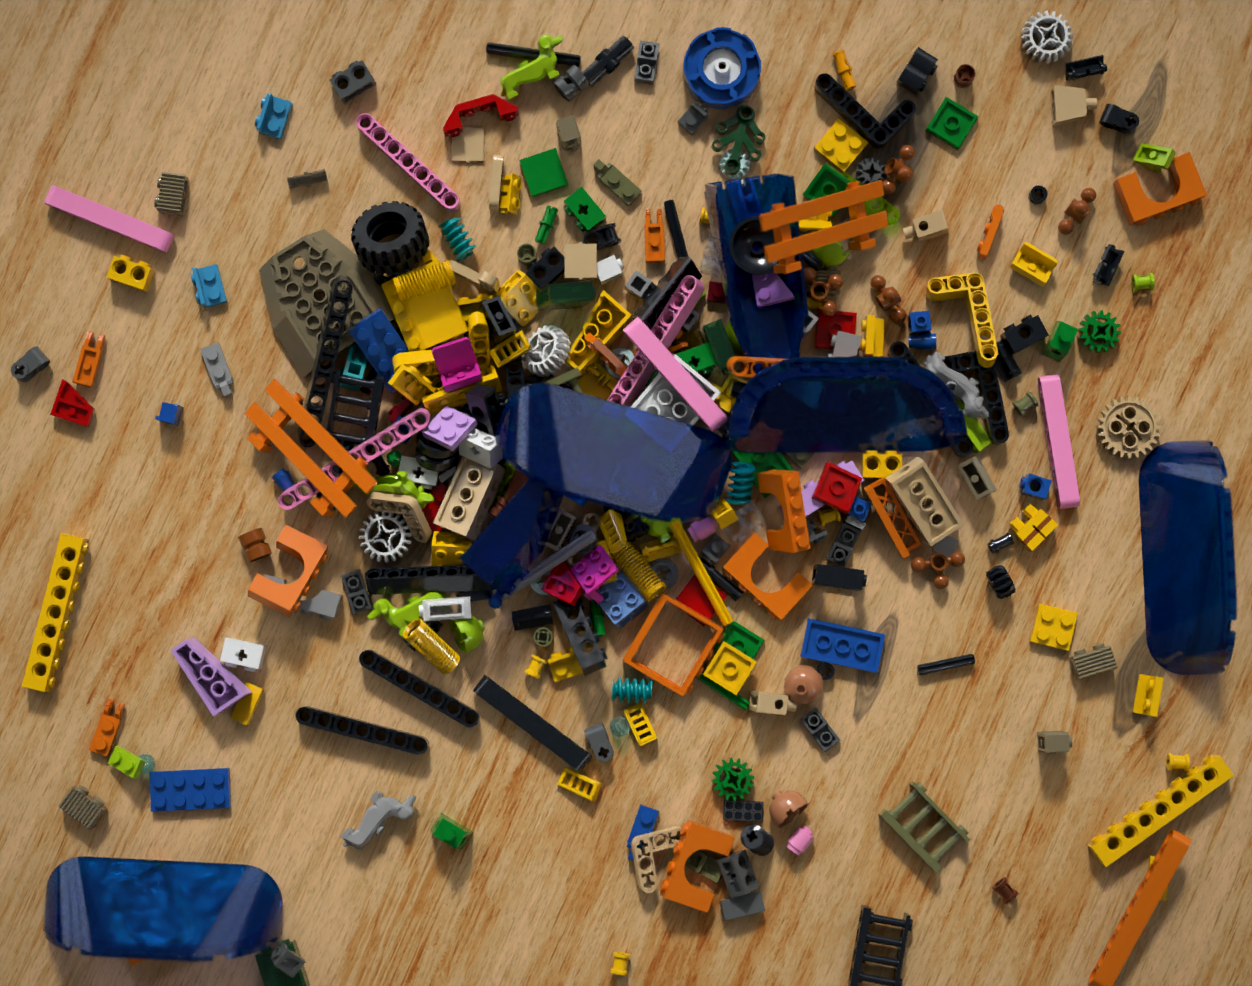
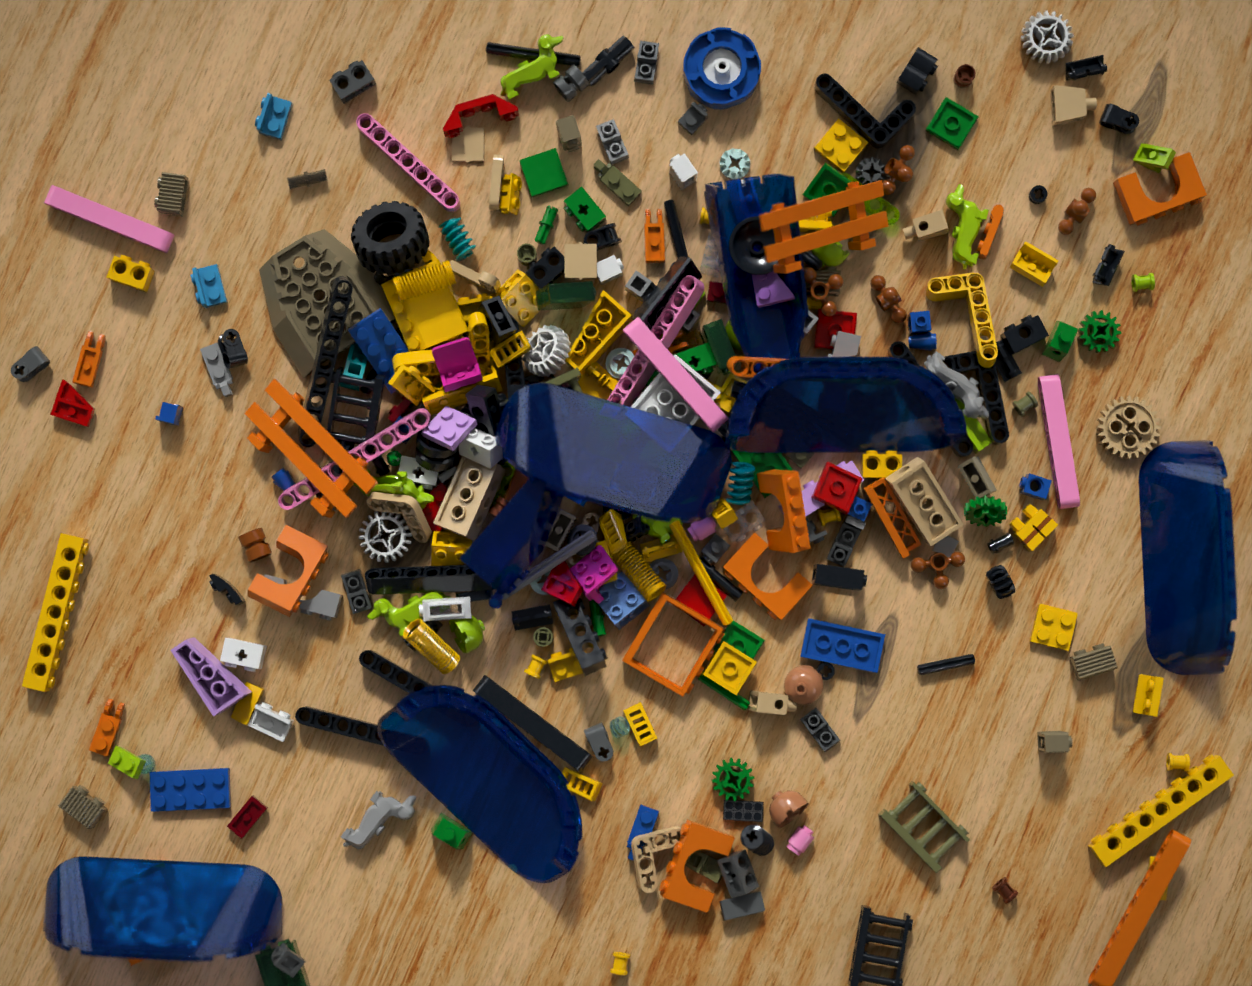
orange hinge [584,333,627,377] -> none
teal piece [612,677,652,704] -> none
dark green plant [711,105,766,175] -> none
light orange pin [832,50,857,91] -> none
yellow bracket [860,315,884,357] -> none
none -> black slope [209,574,246,605]
none -> black piece [218,329,248,369]
none -> dark red plate [227,795,268,839]
none -> white bracket [248,702,294,742]
none -> clear blue windscreen [377,685,582,883]
none -> light grey slope [596,119,629,165]
none -> white brick [669,154,698,190]
none -> lime animal [946,184,989,270]
none -> green gear [964,496,1007,527]

